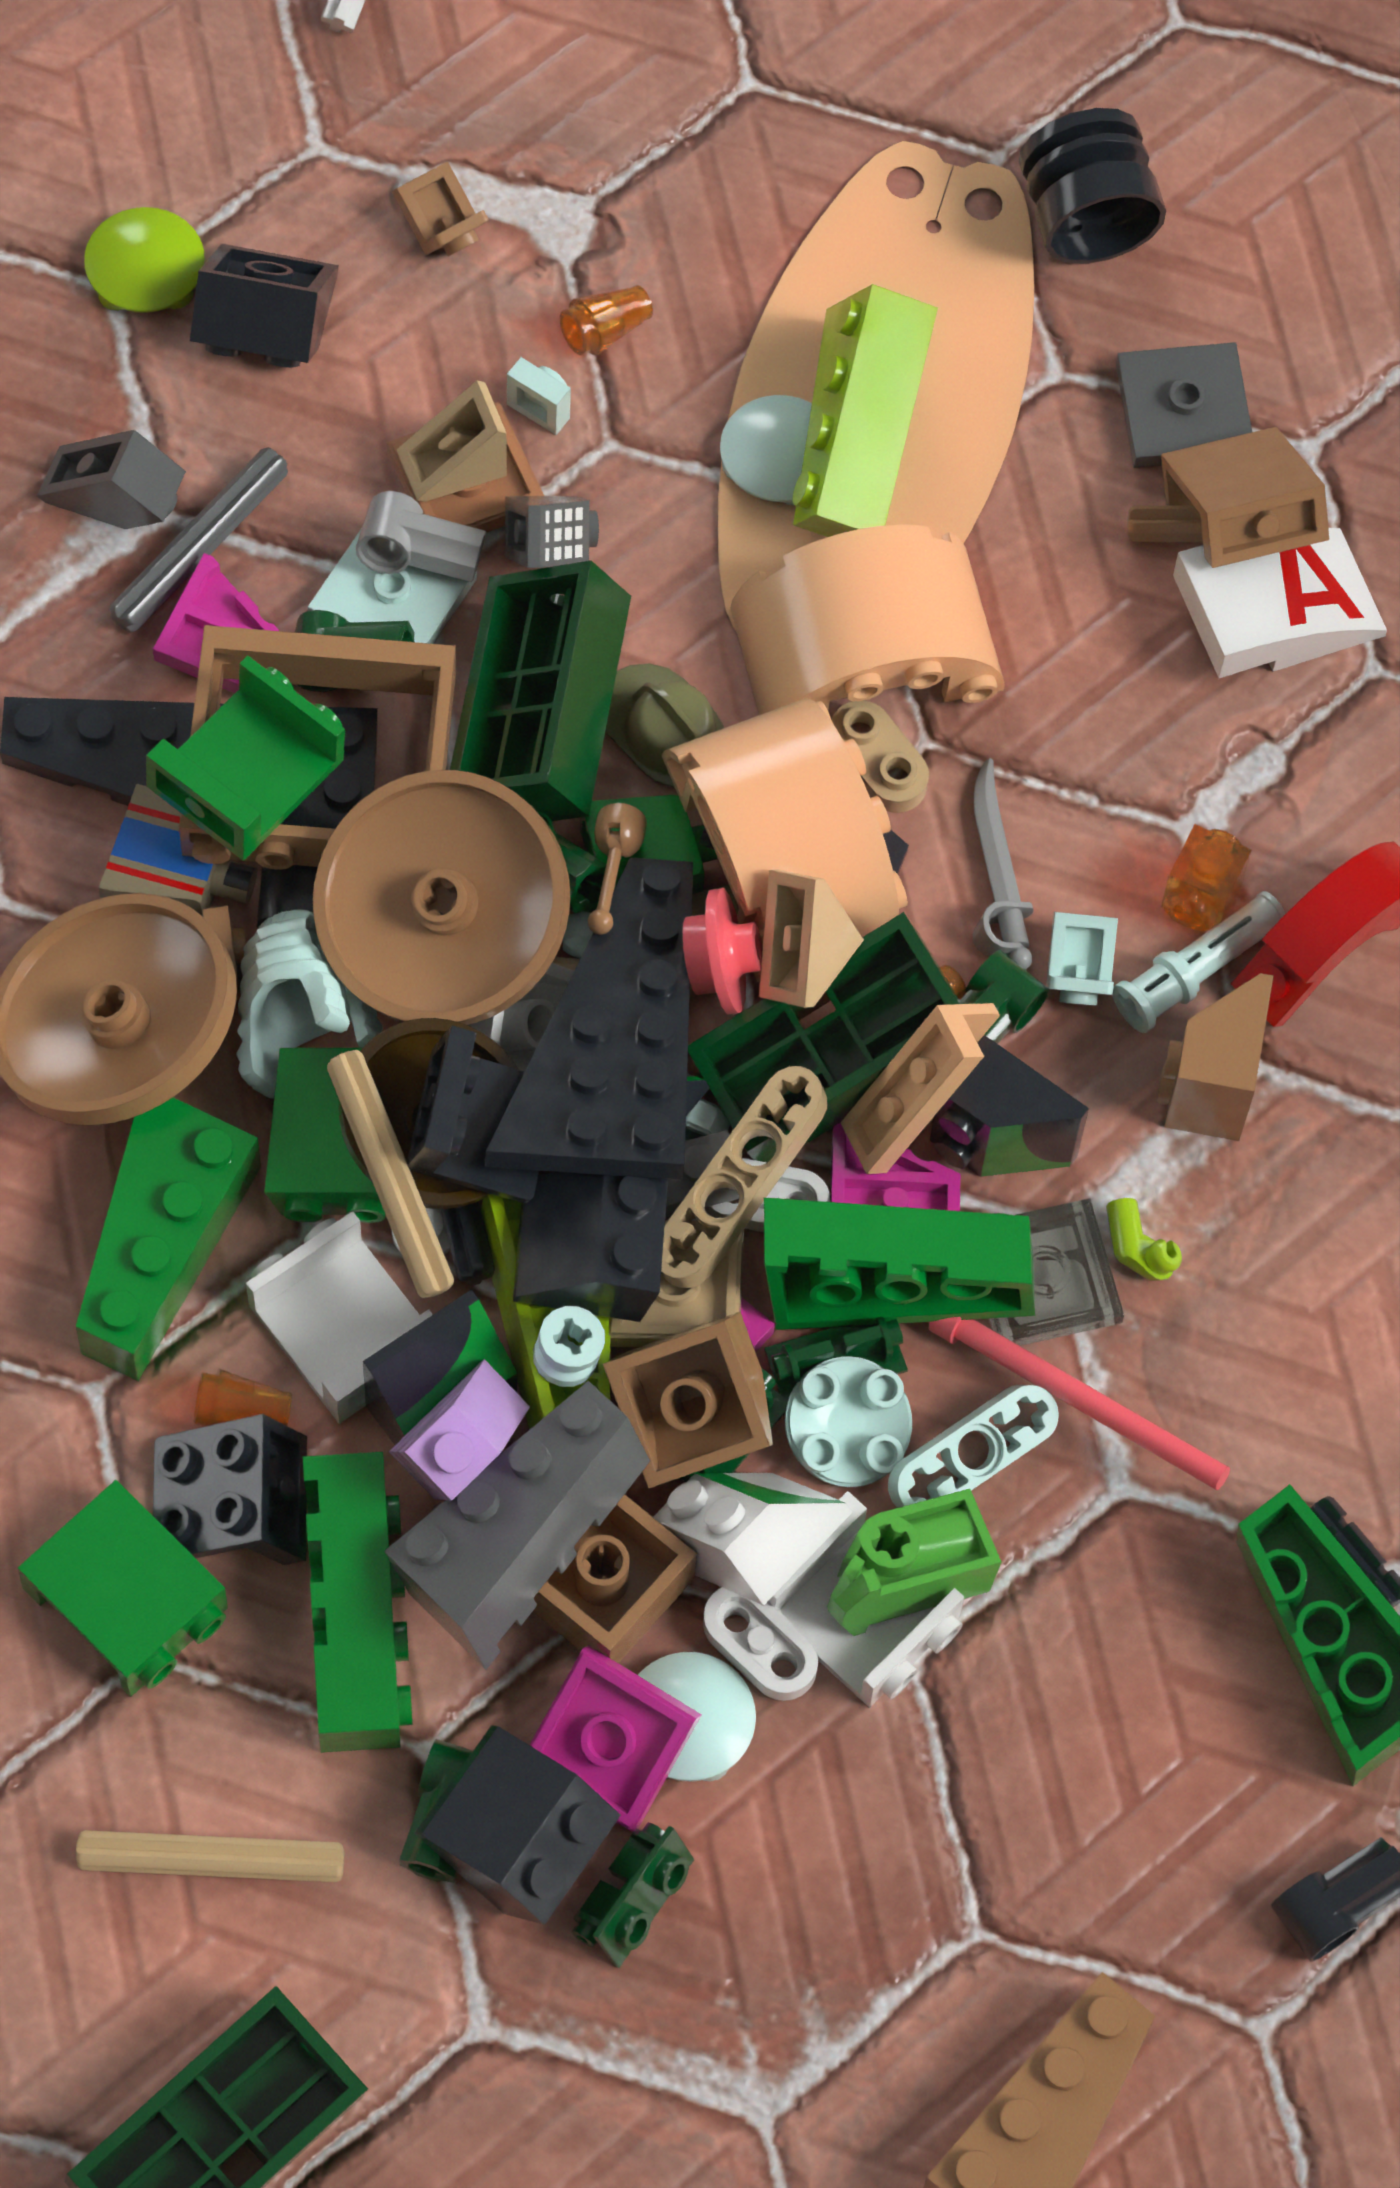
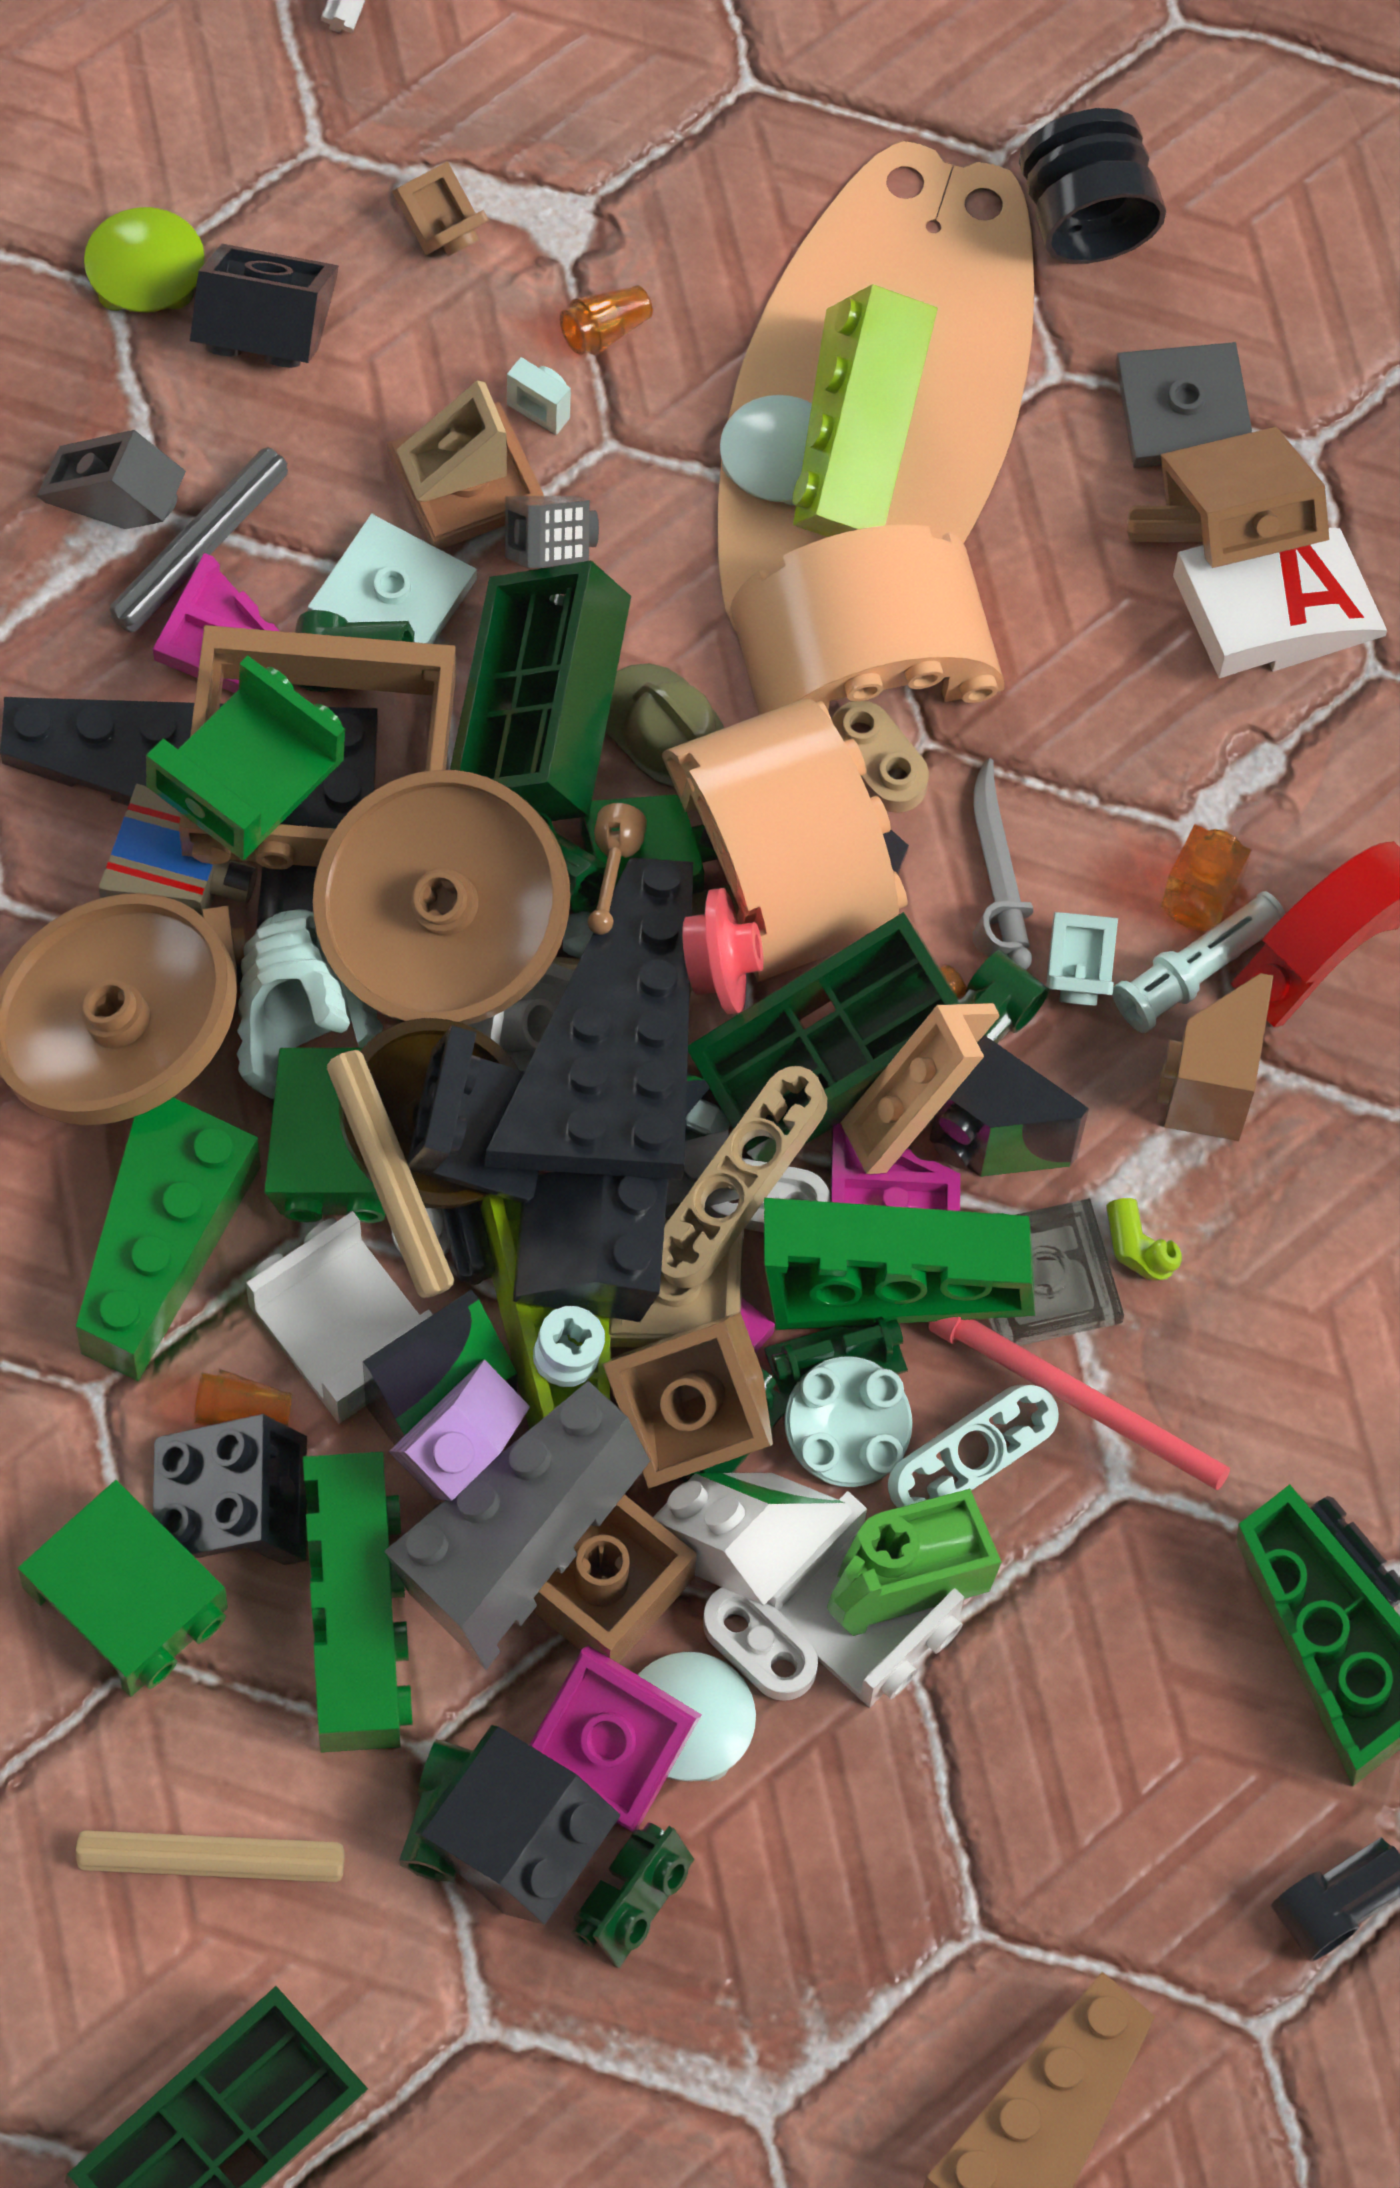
light grey piece [356,491,486,582] -> none
tan slope [759,869,864,1008] -> none

